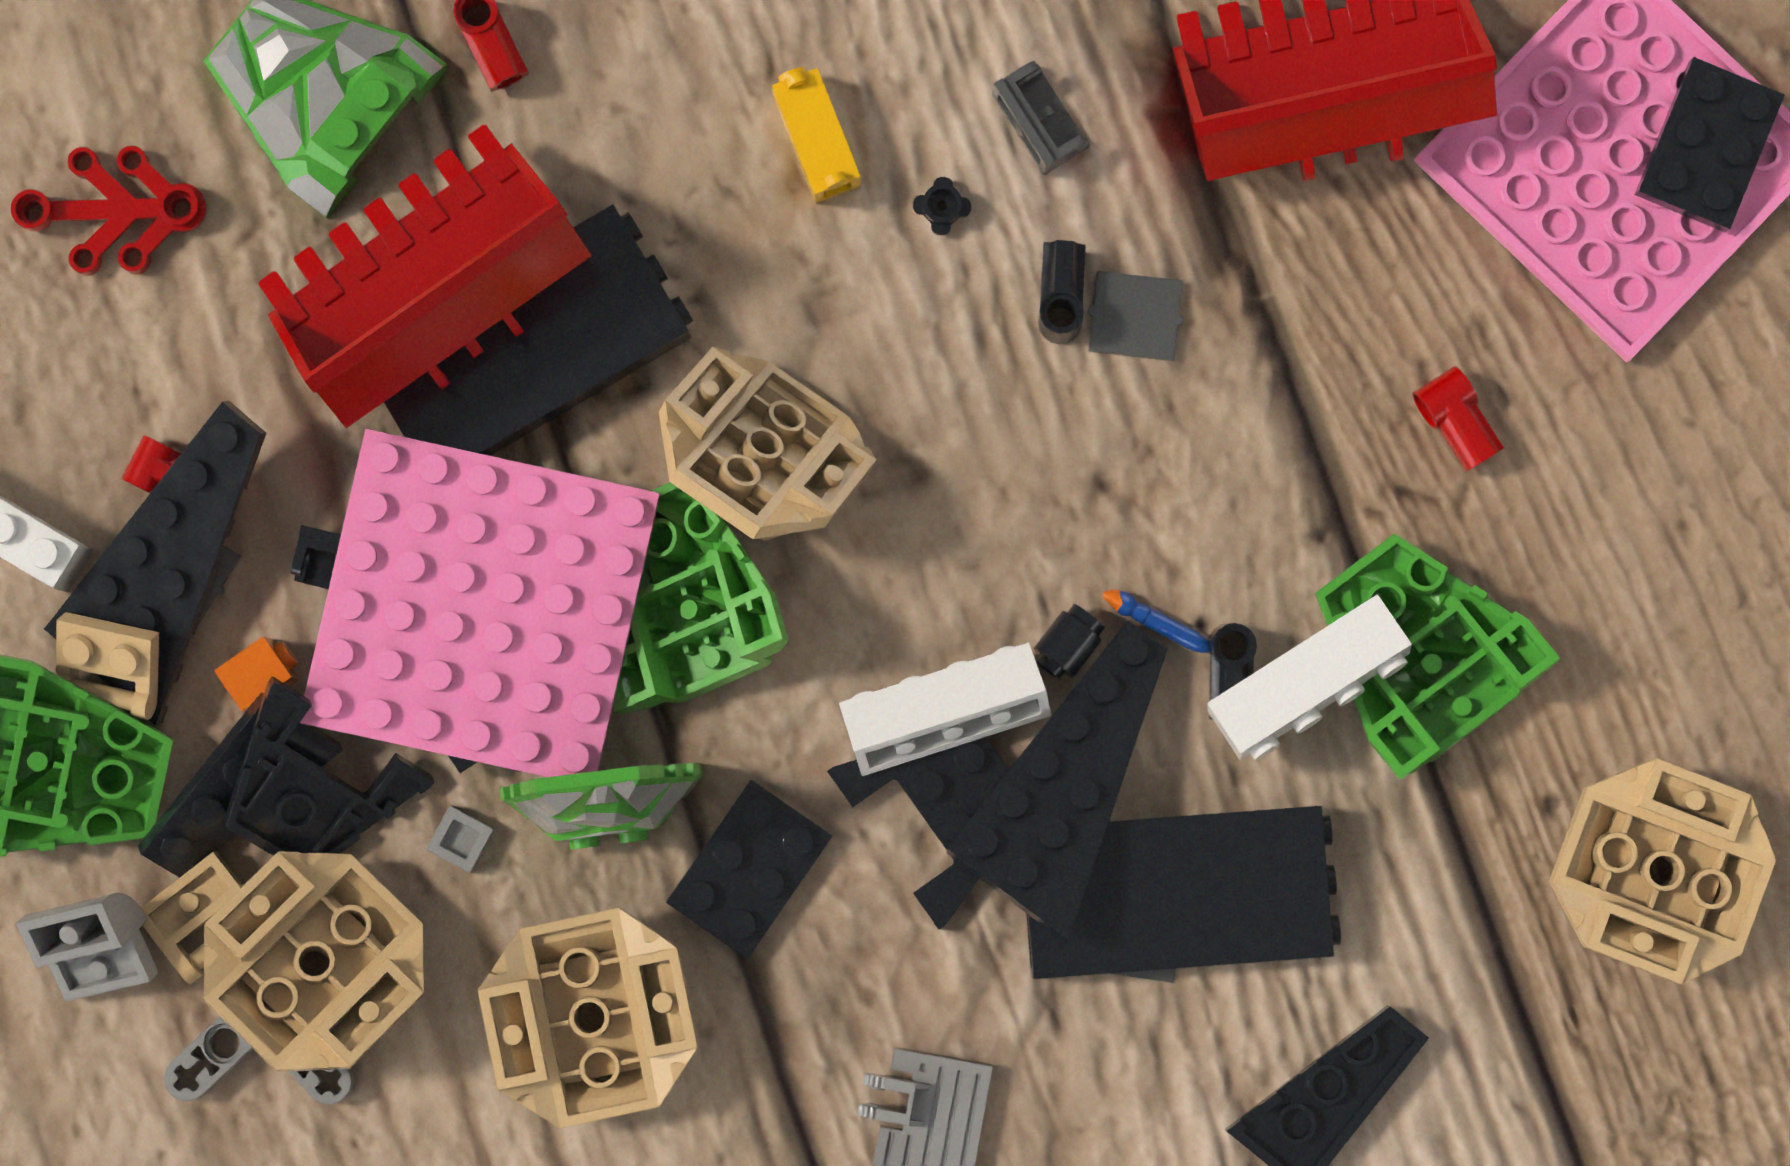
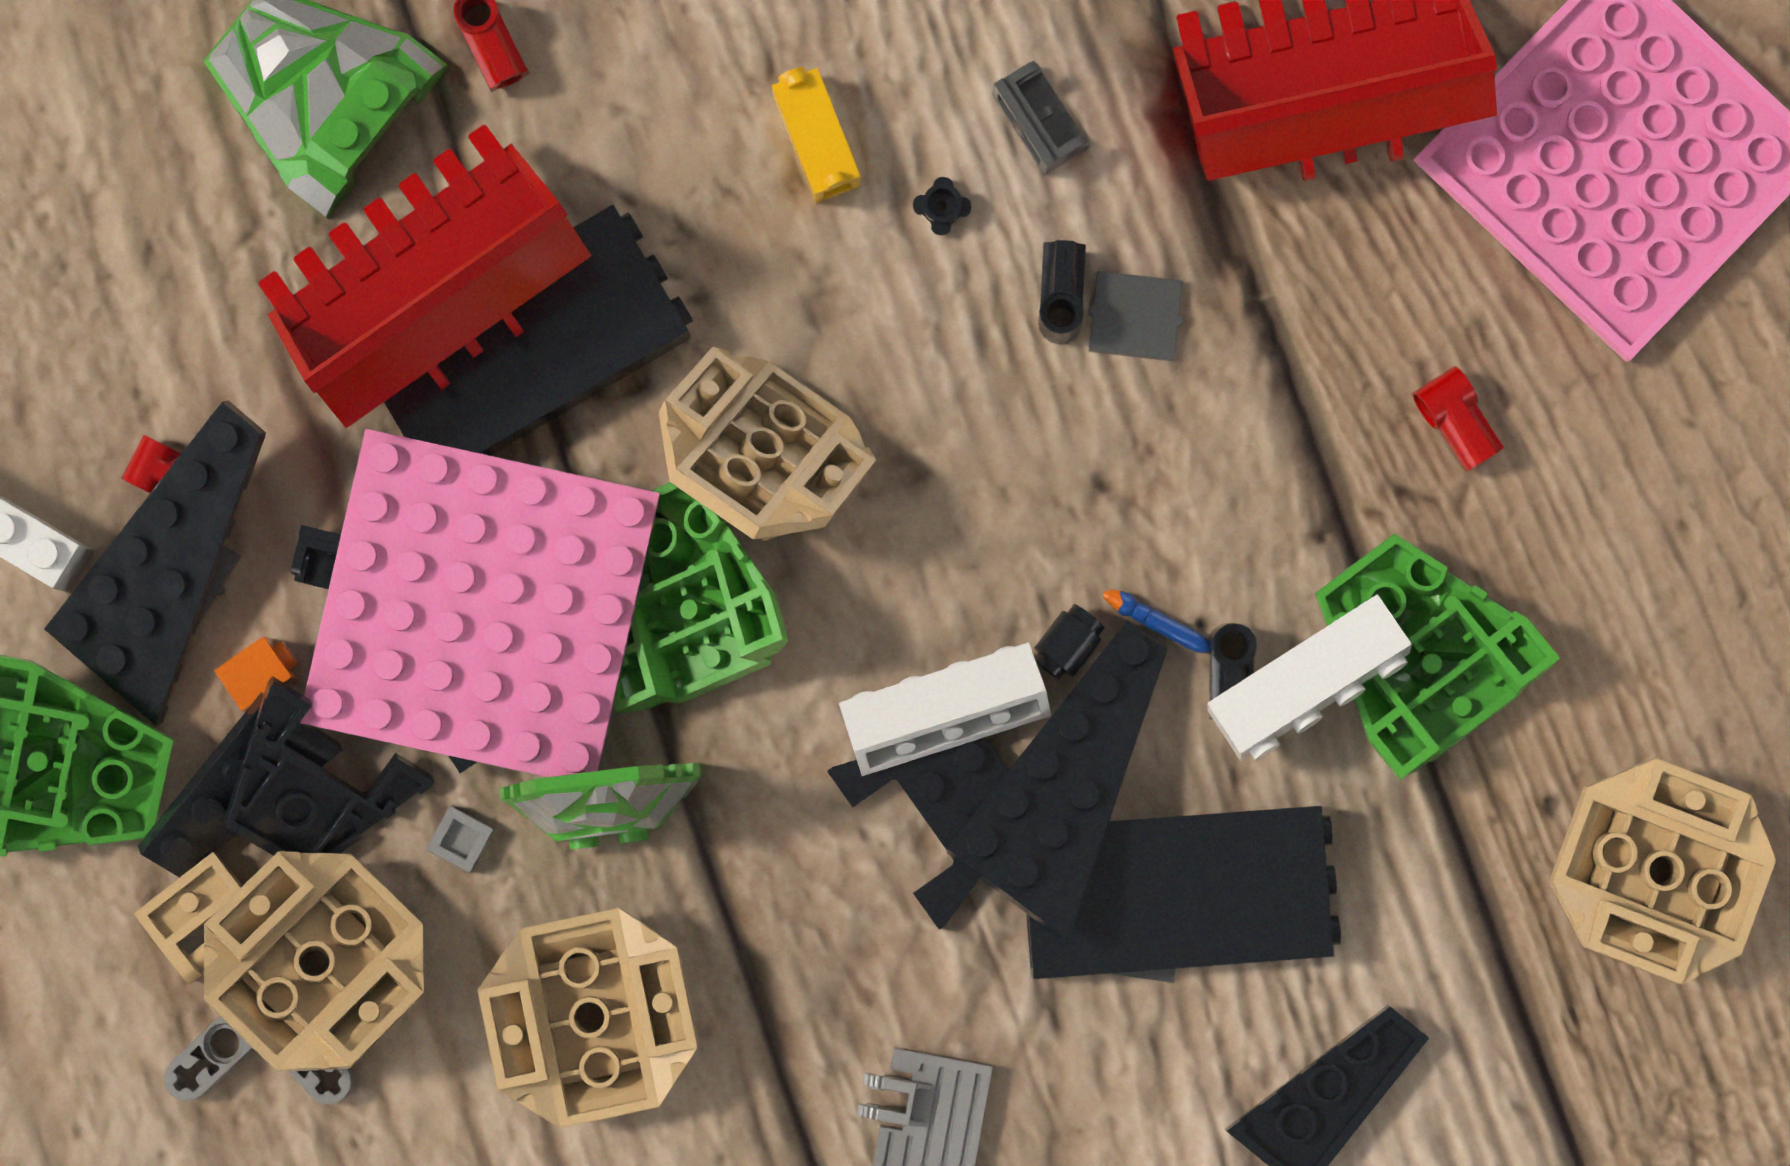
red plant [11,146,207,276] -> none
light grey brick [16,893,158,1002] -> none
tan plate [56,612,159,720] -> none
black plate [666,779,833,959] -> none
black plate [1634,57,1785,232] -> none

